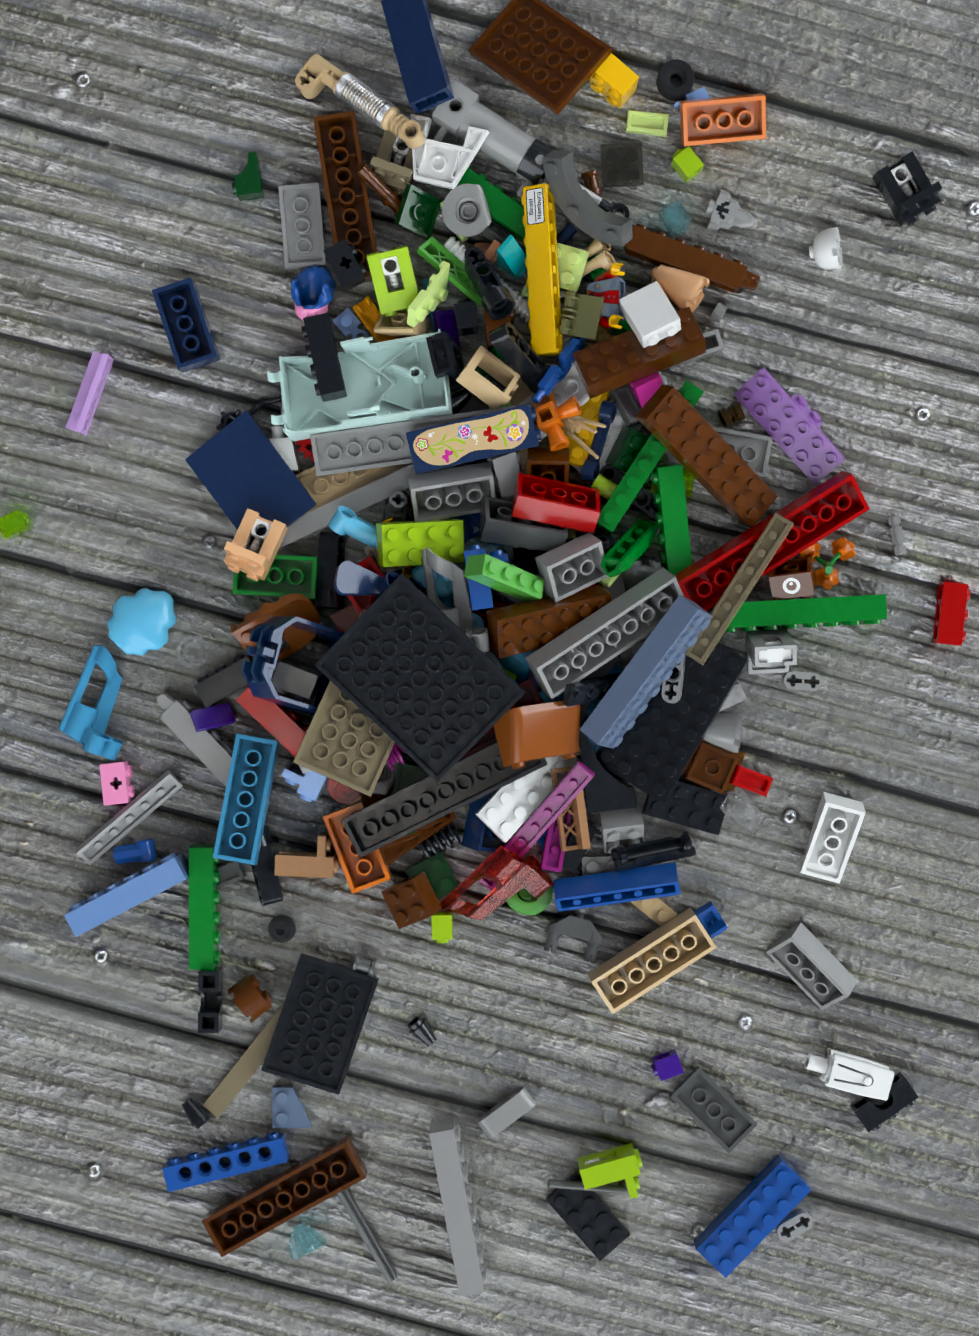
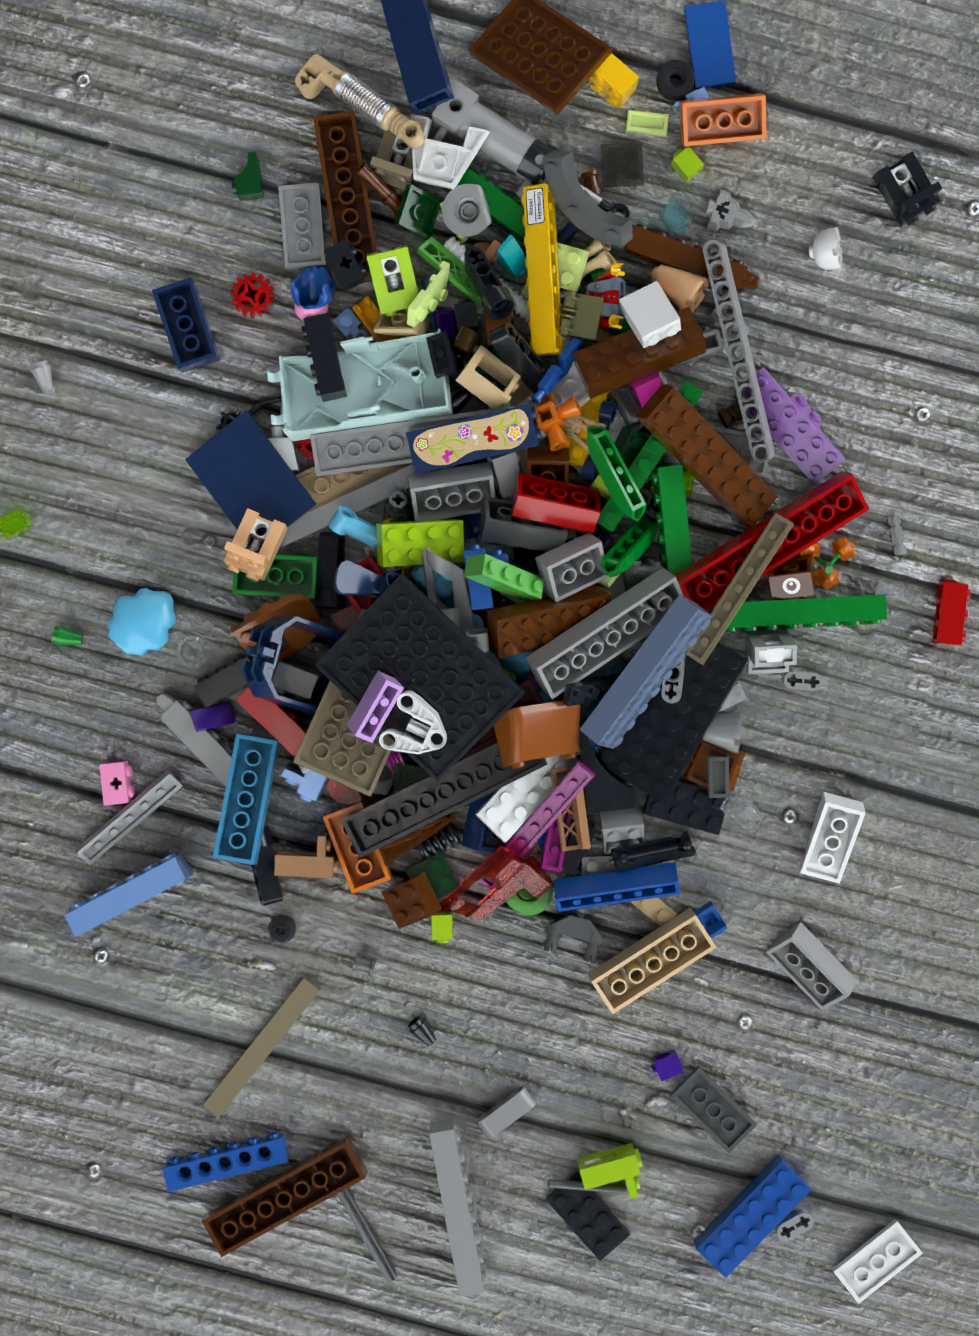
dark azure panel [58,645,123,761] -> none
lavender fence [65,351,114,436] -> none
blue piece [113,839,157,865] -> none
black cone [182,1098,210,1129] -> none
green brick [189,844,221,970] -> none
black arch [198,967,223,1033] -> none
dark grey tile [217,861,246,889] -> none
reddish brown brick [227,974,273,1022] -> none
black plate [261,953,379,1095] -> none
sand blue wing [272,1085,312,1128] -> none
clear light blue brick [289,1223,327,1260] -> none
red tile [729,764,773,797] -> none
white piece [805,1048,894,1101] -> none
black arch [850,1072,919,1133] -> none
none -> light grey cone [30,360,54,392]
none -> green cone [51,626,83,646]
none -> red gear [230,272,276,318]
none -> lavender brick [347,671,404,743]
none -> white connector [379,690,447,754]
none -> dark brown plate [452,326,481,362]
none -> green brick [587,426,646,522]
none -> blue tile [684,0,736,89]
none -> light grey beam [703,240,775,463]
none -> dark grey tile [707,756,729,798]
none -> white plate [832,1219,923,1304]

